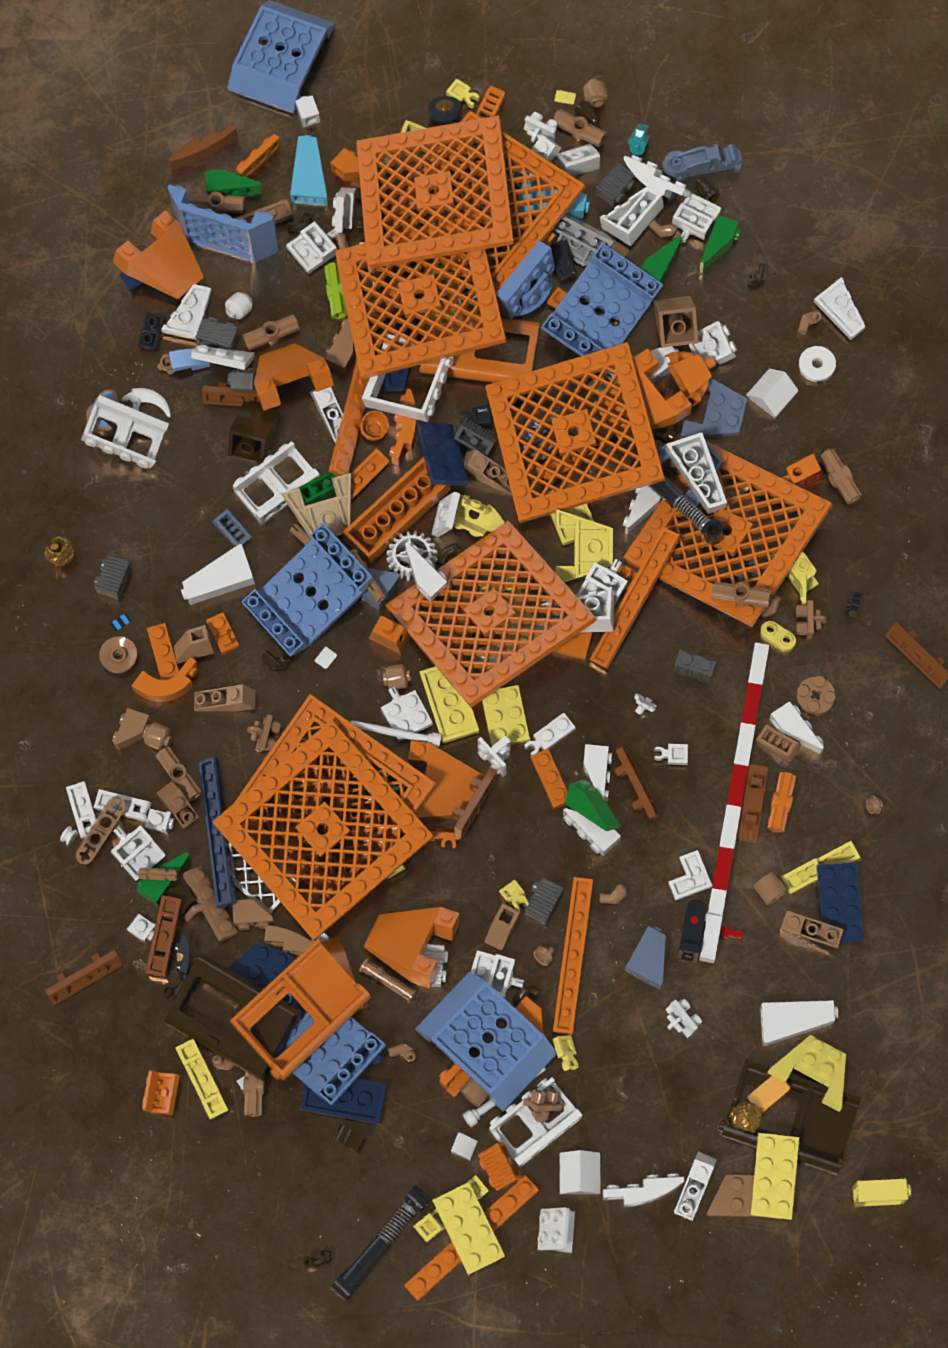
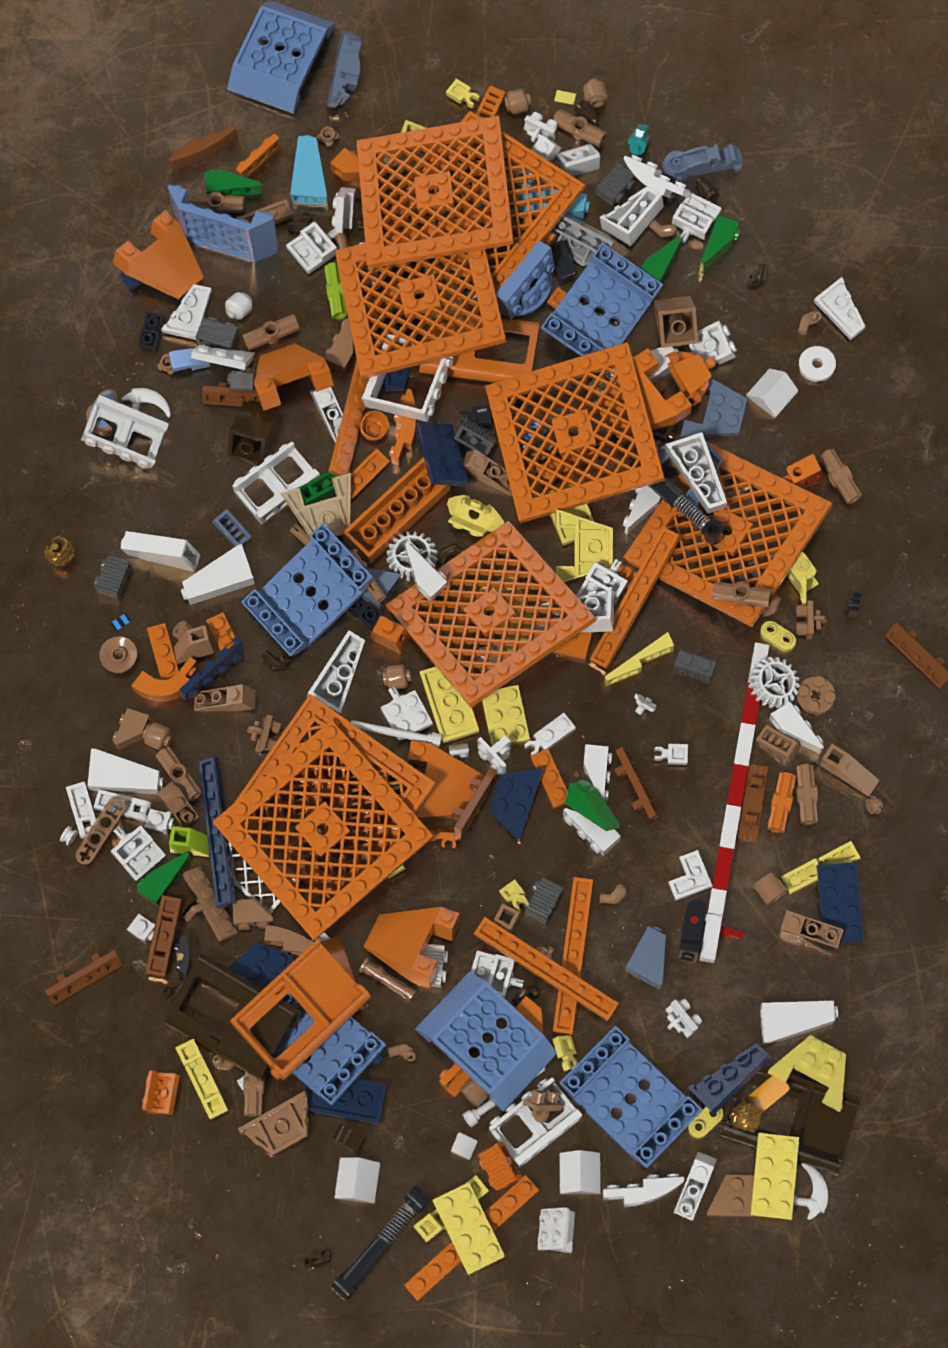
medium nougat axle [138,868,177,881] -> none
white brick [295,95,320,128] -> none
white sticker [315,647,337,669] -> none
black wheel [428,96,461,122] -> none
white tile [432,492,460,538] -> none
light yellow window [852,1179,911,1207] -> none
none -> white slope [87,749,164,794]
none -> white slope [121,531,200,572]
none -> lime slope [169,826,210,857]
none -> medium nougat tile [173,621,193,640]
none -> dark blue wing [179,635,244,701]
none -> medium nougat wing [238,1091,309,1155]
none -> white wedge [307,631,365,715]
none -> medium nougat plate [318,126,339,146]
none -> sand blue piece [326,31,362,108]
none -> white slope [335,1158,380,1204]
none -> black slope [345,598,383,629]
none -> white slope [449,743,469,759]
none -> orange plate [473,917,619,1021]
none -> dark blue wing [489,768,544,841]
none -> medium nougat head [504,89,532,114]
none -> medium blue slope [559,1026,703,1168]
none -> light yellow slope [604,632,674,686]
none -> dark blue wing [687,1043,772,1114]
none -> light yellow plate [688,1107,723,1139]
none -> white gear [748,657,800,708]
none -> white piece [793,1163,828,1220]
none -> medium nougat piece [796,764,818,825]
none -> medium nougat slope [820,744,879,796]

